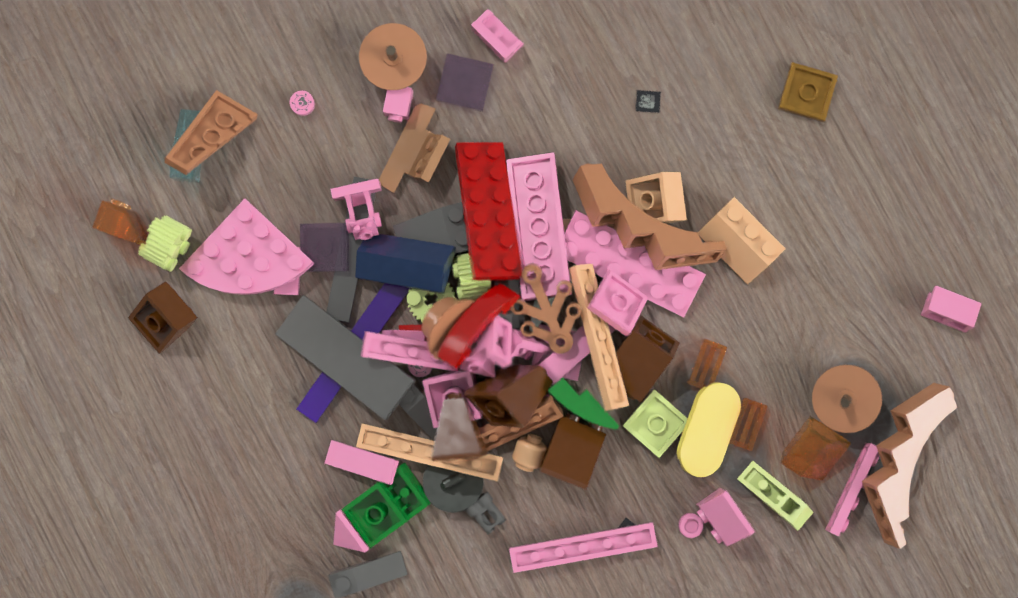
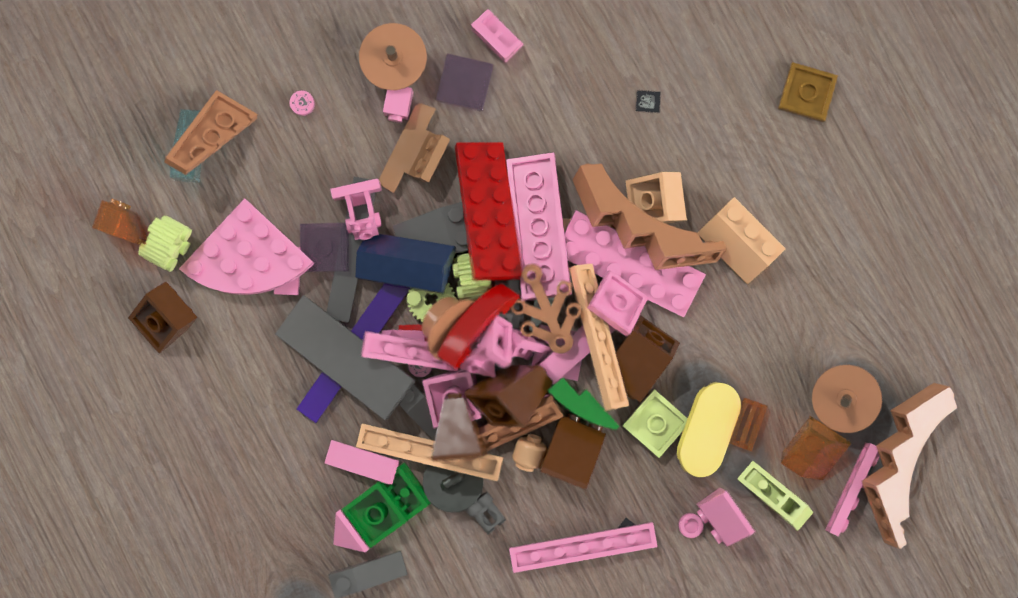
clear orange tile [687,339,727,389] -> none
bright pink hinge [921,286,981,333] -> none

